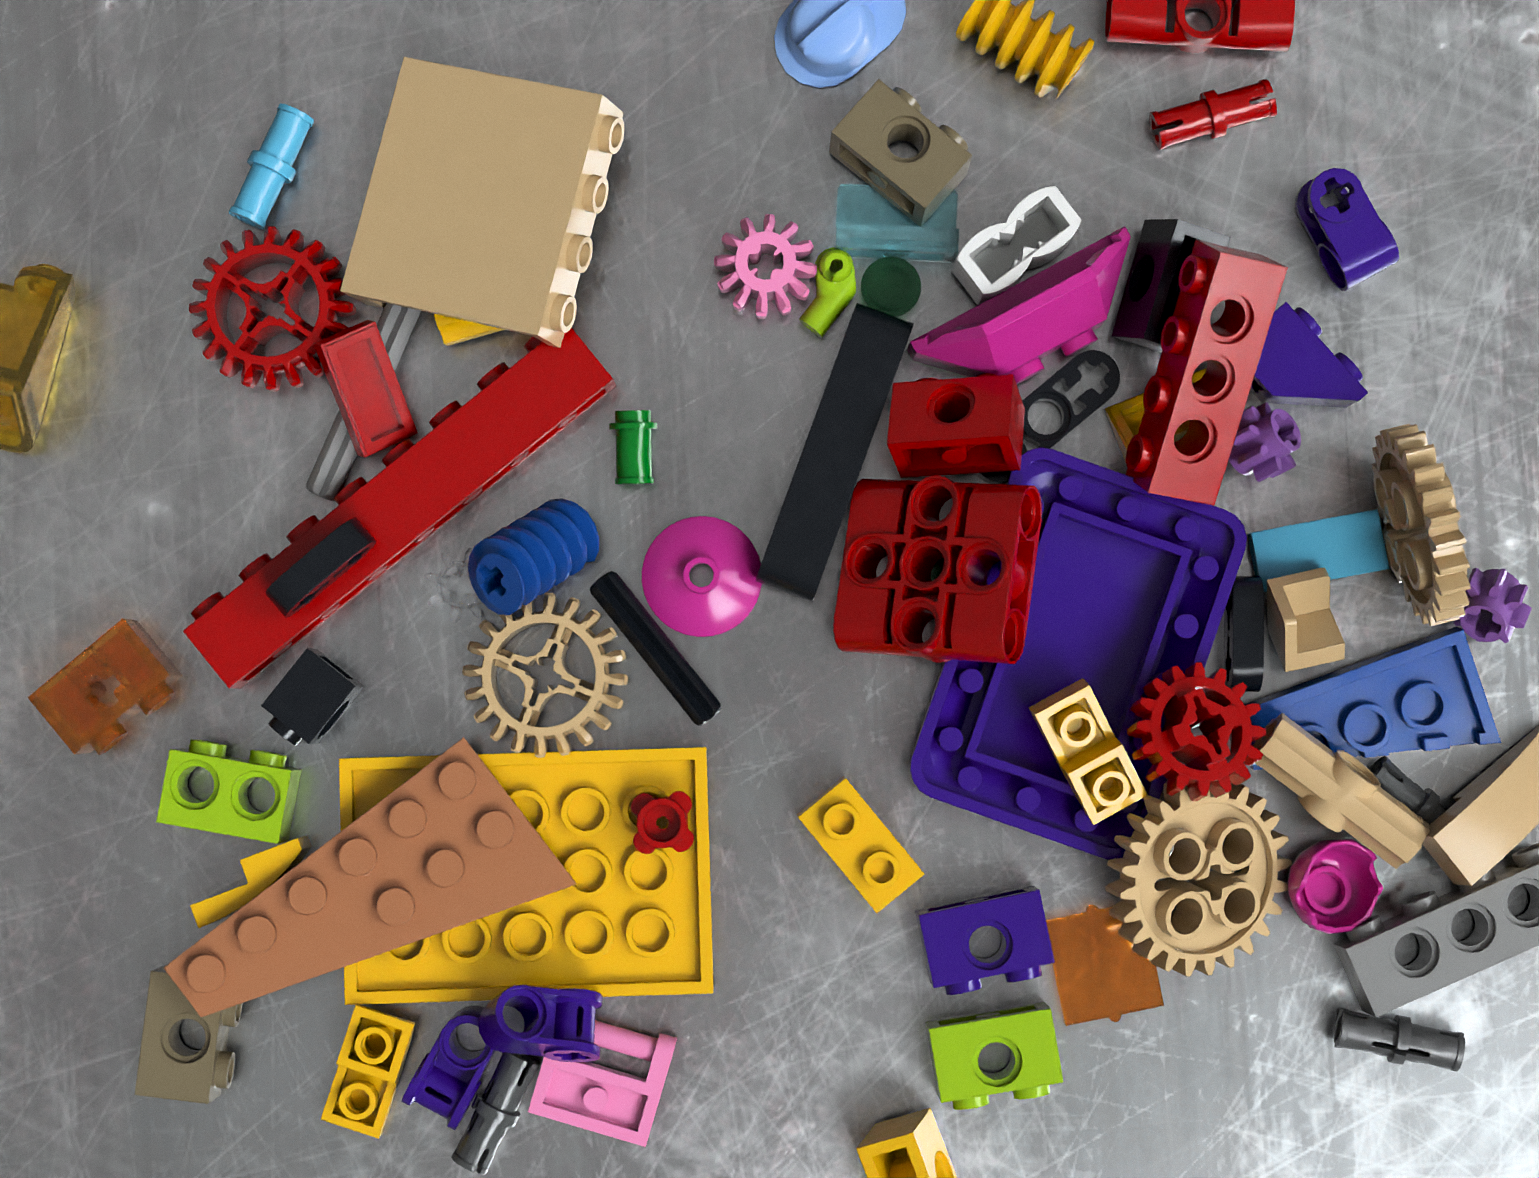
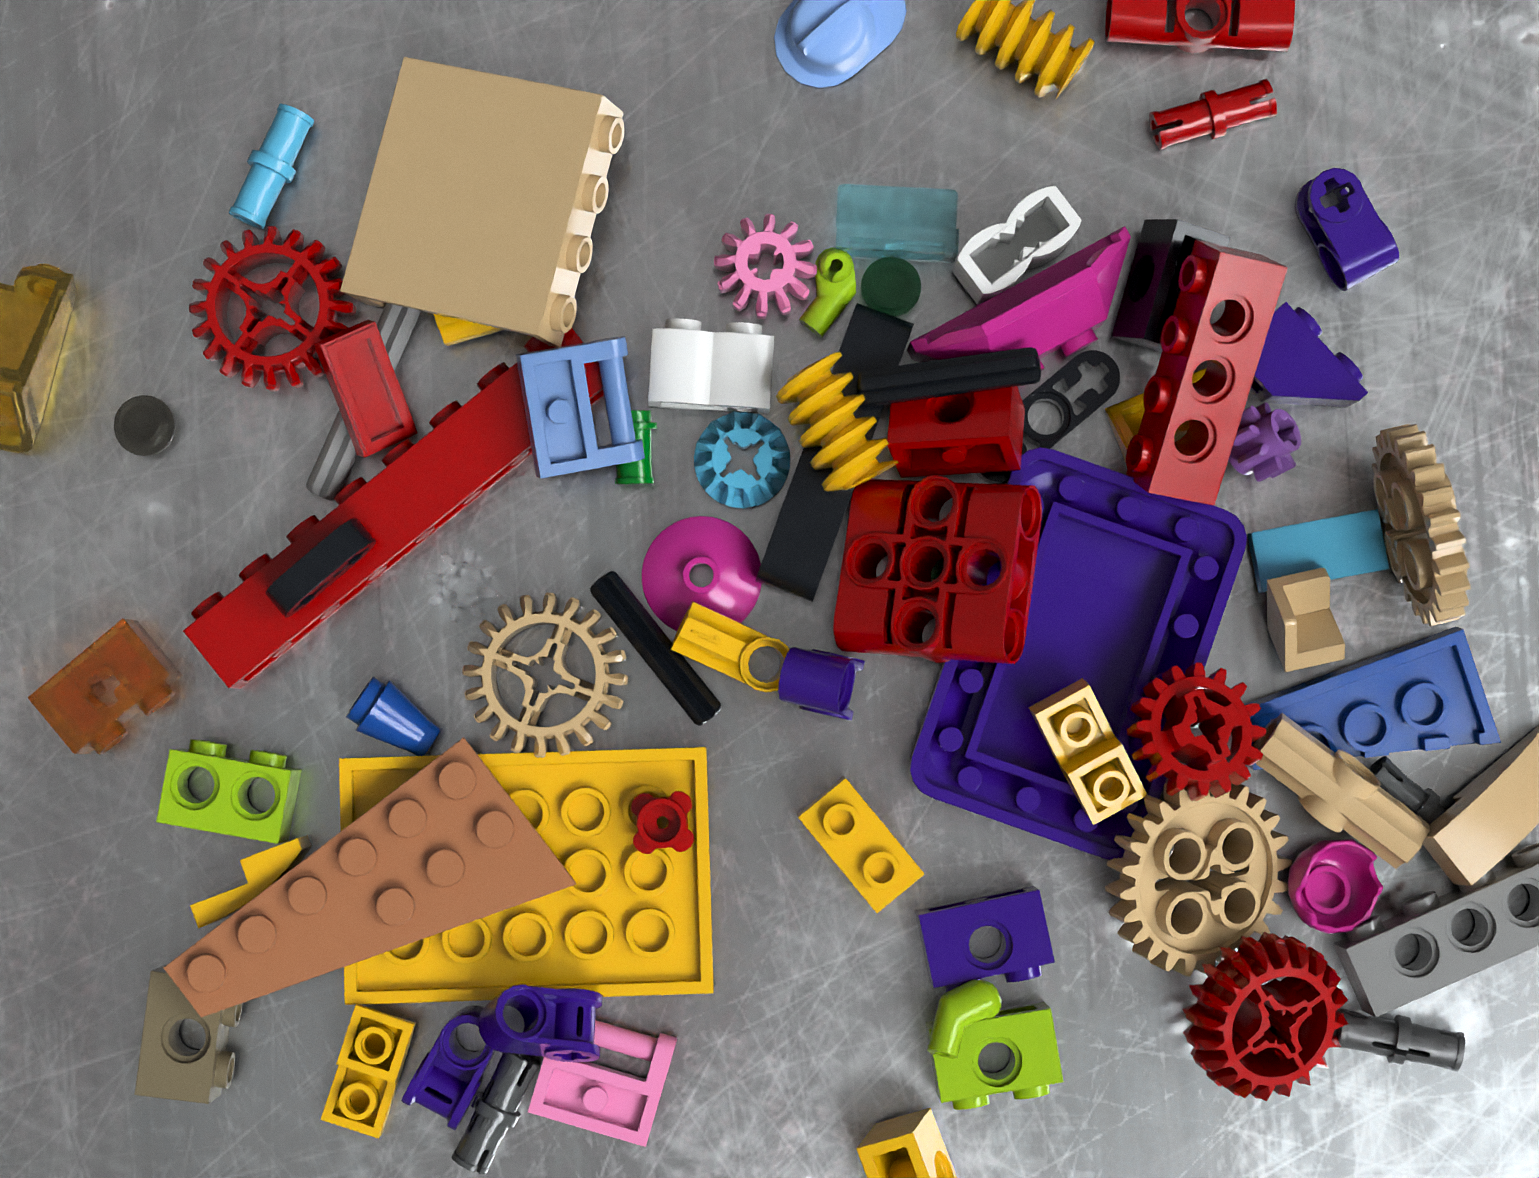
black brick [261,648,364,746] -> none
blue piece [468,498,600,615] -> none
dark tan brick [829,79,972,227] -> none
clear orange piece [1046,904,1164,1026] -> none
black beam [1224,576,1264,692] -> none
medium lavender gear [1454,568,1532,643] -> none
none -> clear smoke plate [114,395,176,456]
none -> blue cone [346,677,441,756]
none -> medium blue plate [516,336,645,479]
none -> white brick [648,318,774,414]
none -> yellow piece [670,601,790,692]
none -> medium azure gear [694,411,790,508]
none -> yellow piece [776,352,899,492]
none -> dark purple piece [778,647,865,721]
none -> black axle [857,347,1041,407]
none -> lime arm [927,980,1001,1059]
none -> red gear [1182,932,1349,1101]

